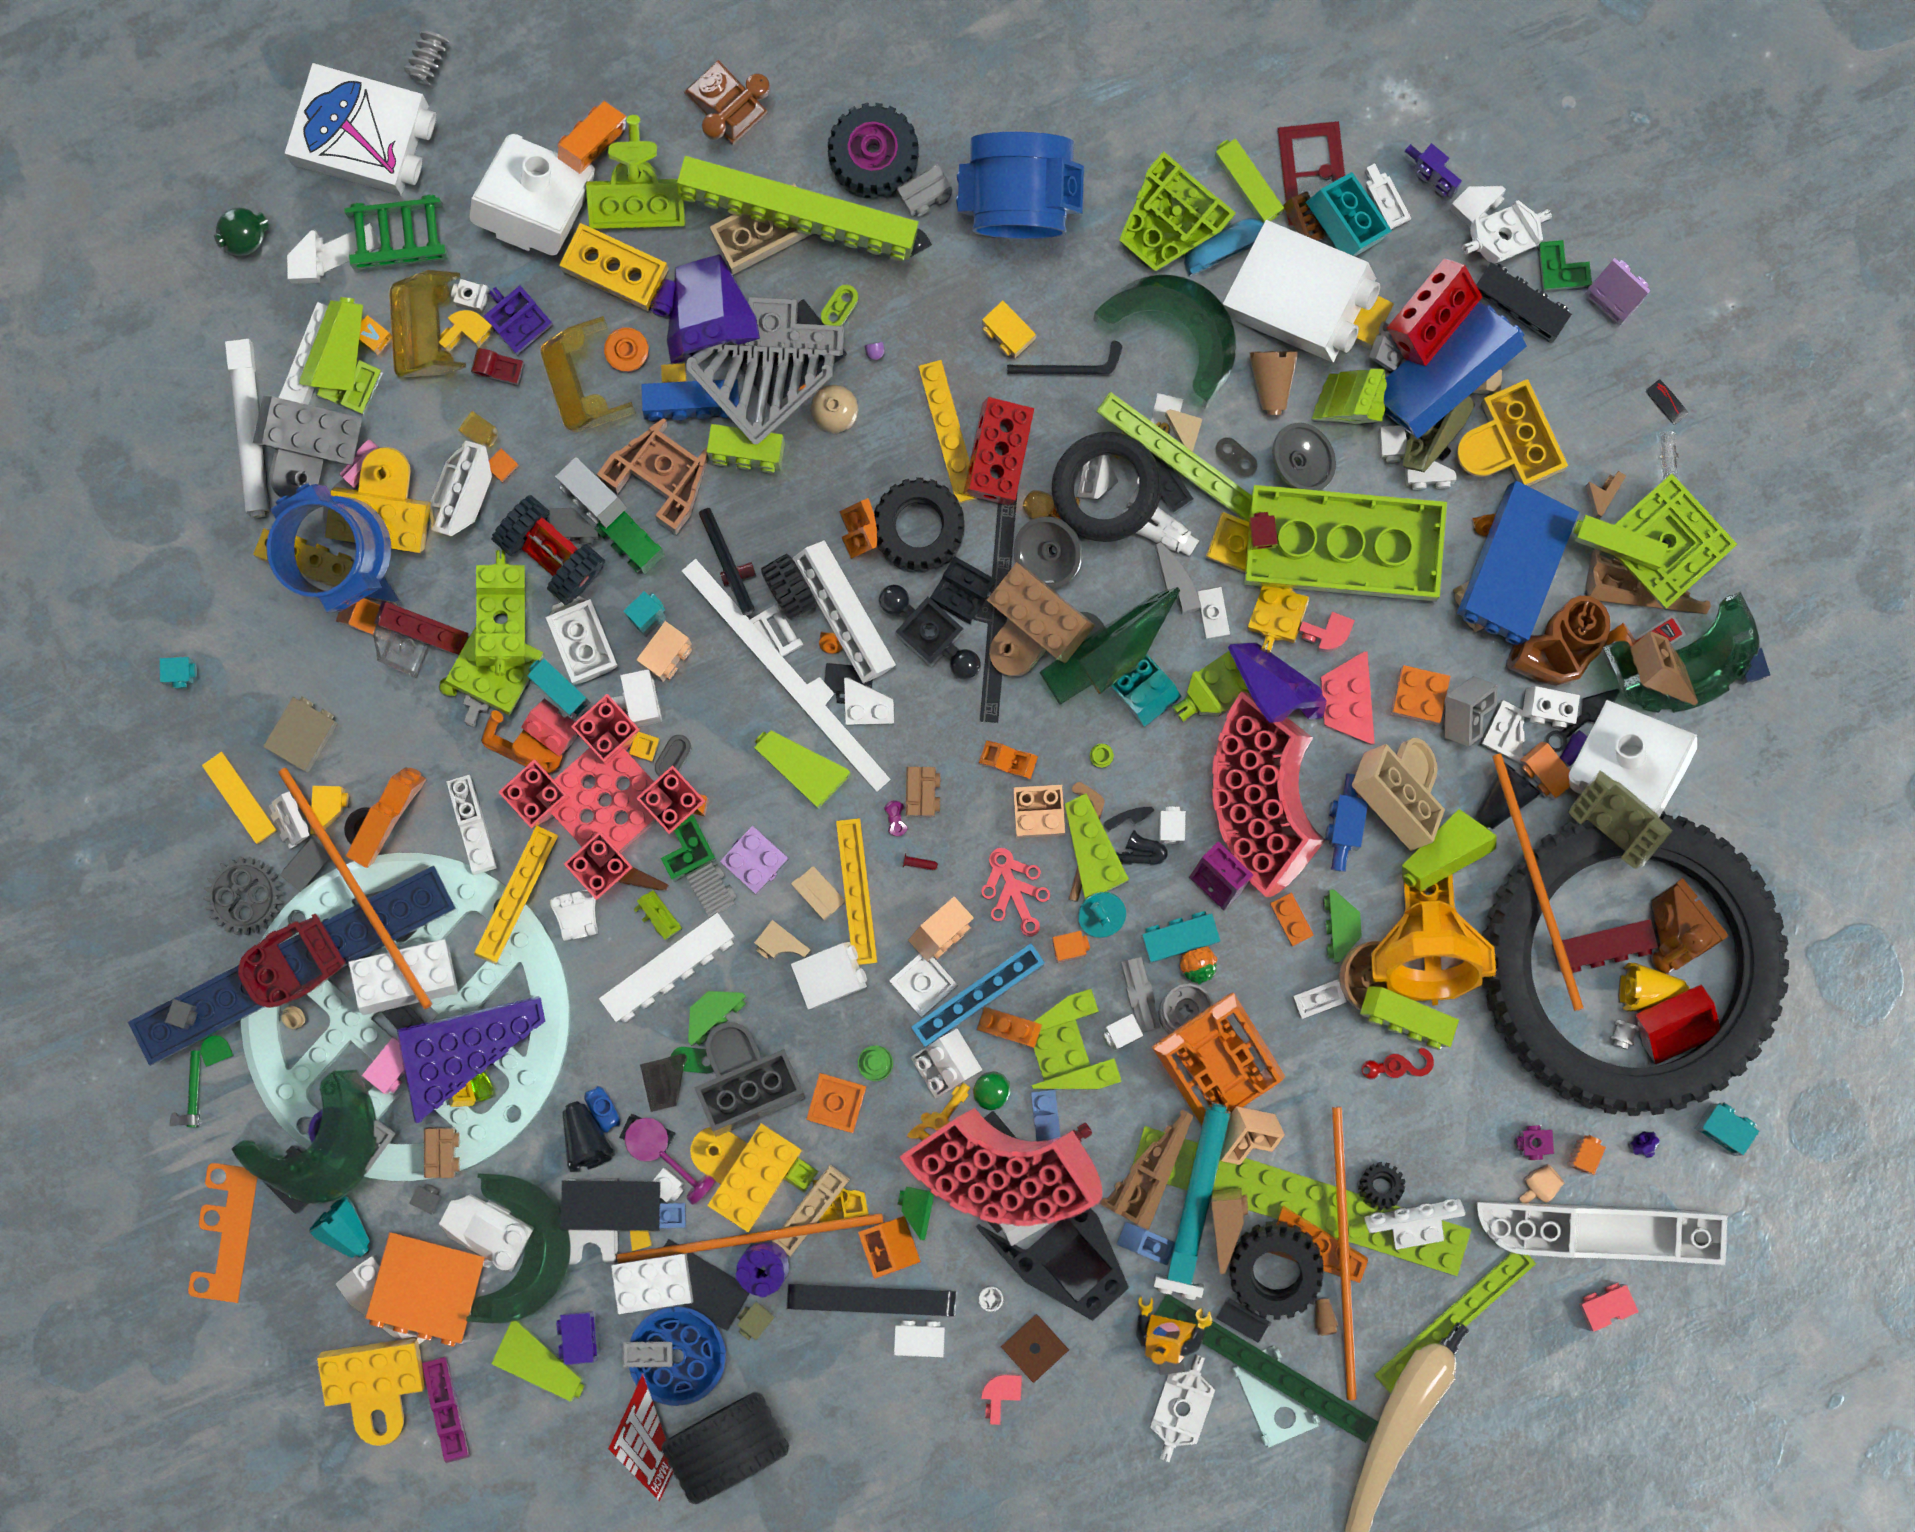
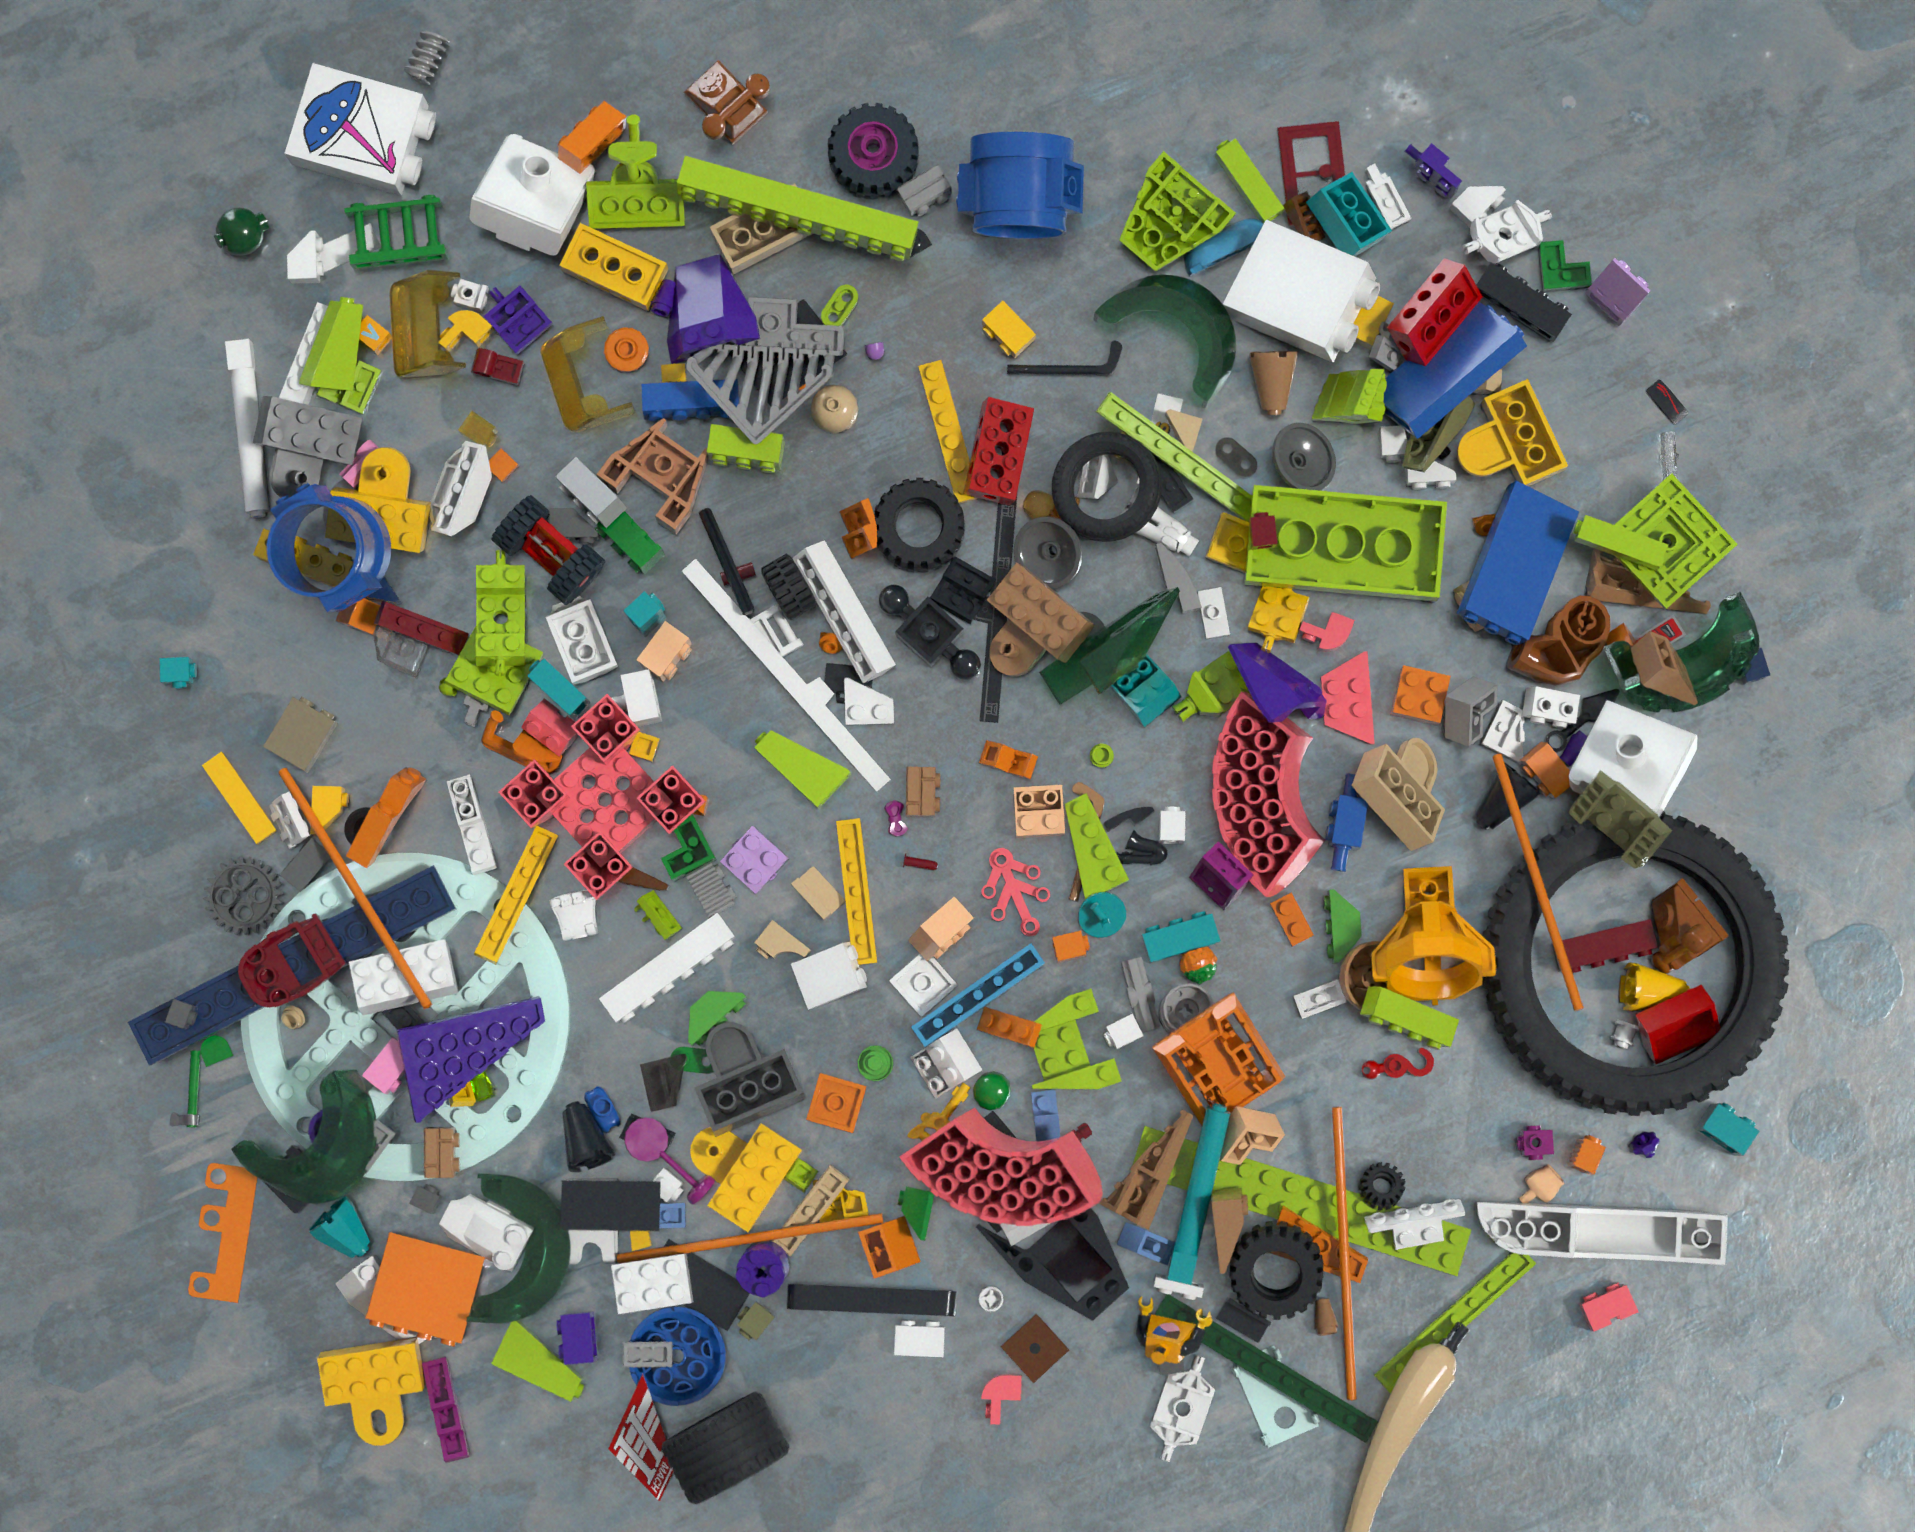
dark grey tile [655,735,692,777] -> none
lime slope [1402,809,1497,892] -> none
medium nougat slope [1586,471,1626,519] -> none

